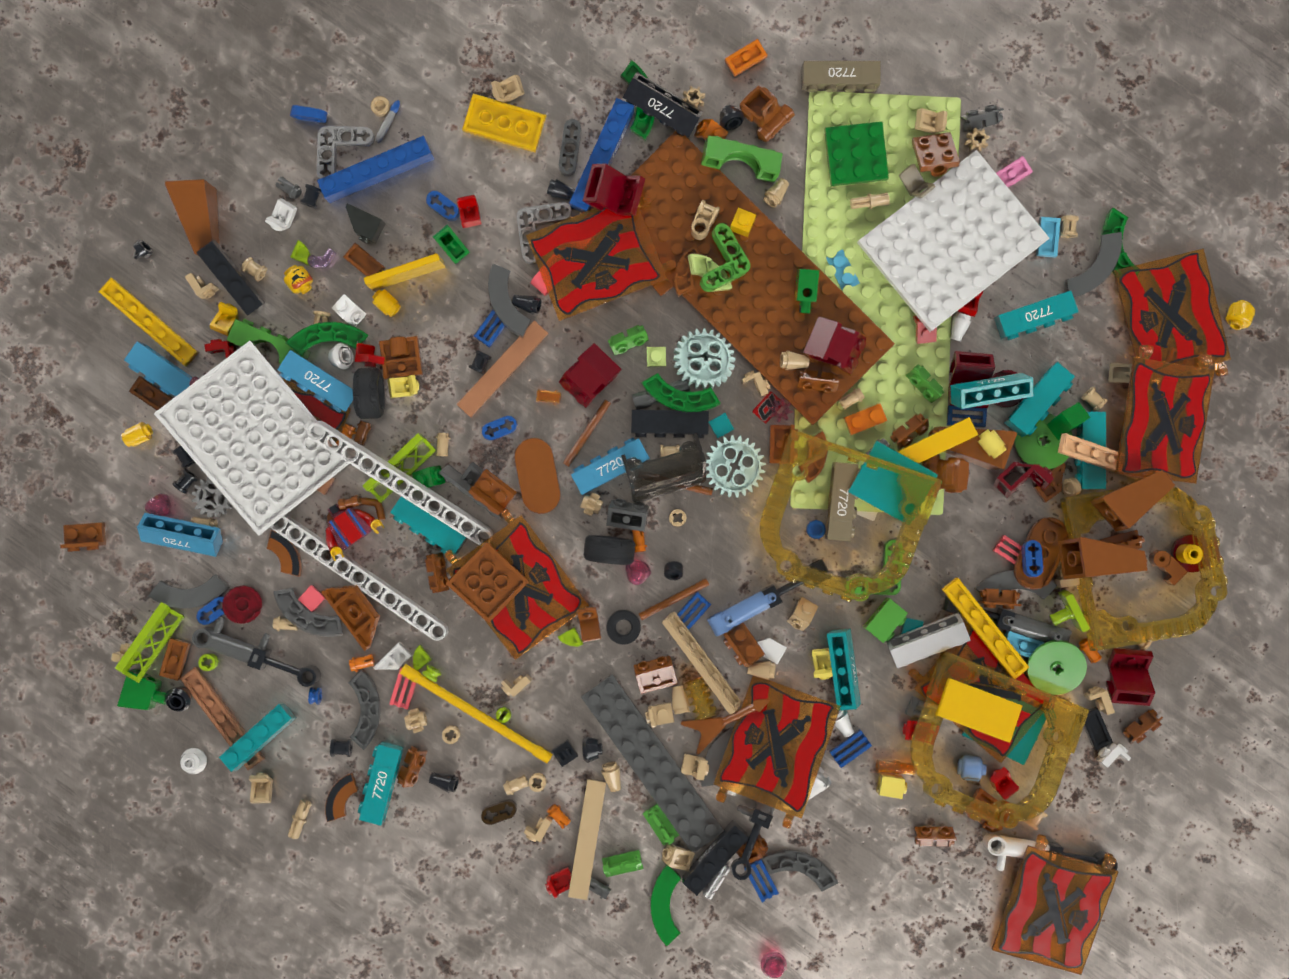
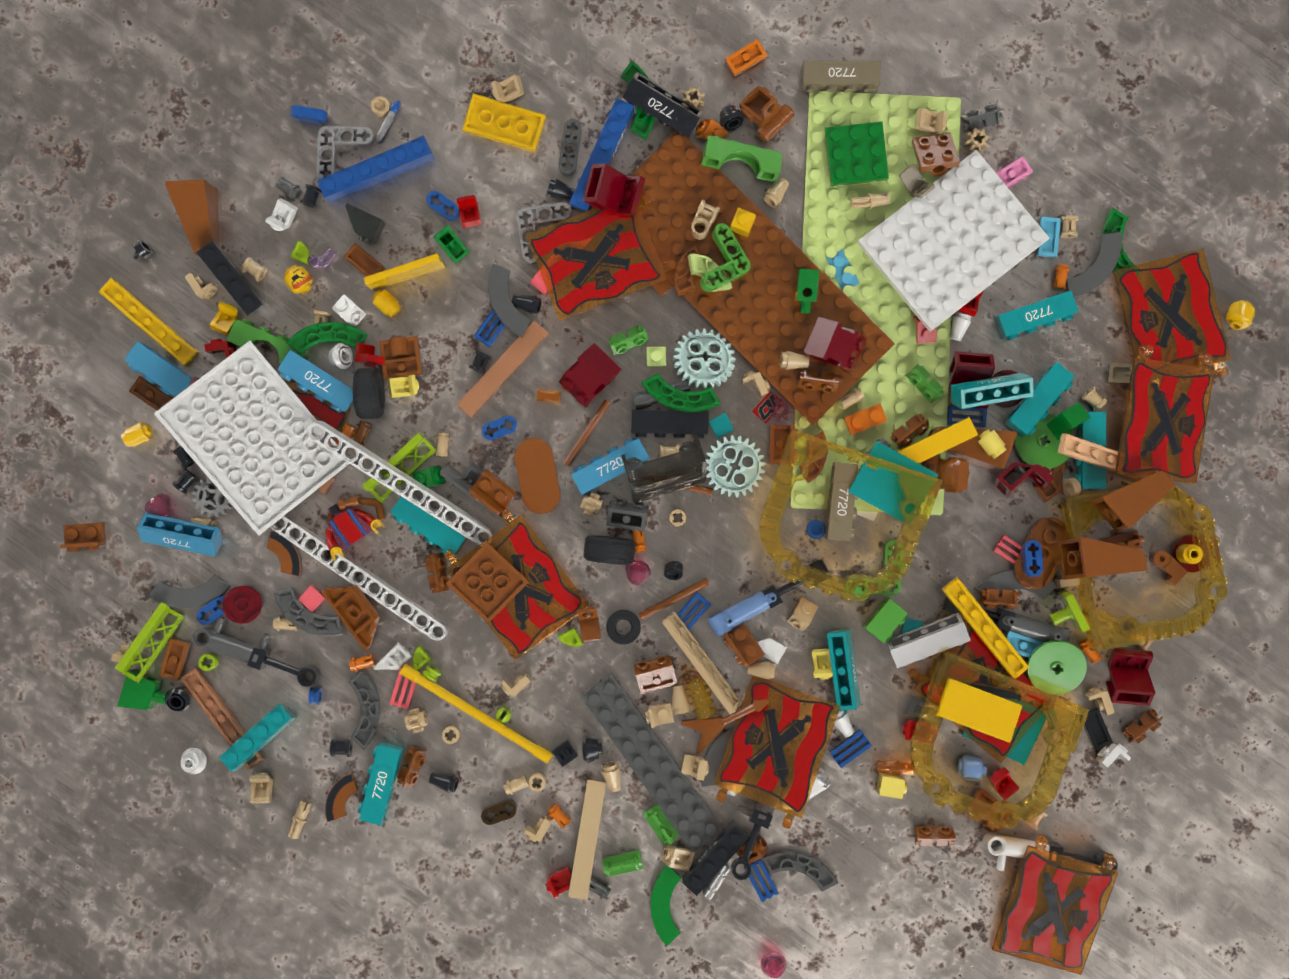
none -> orange pin [1053,264,1070,289]

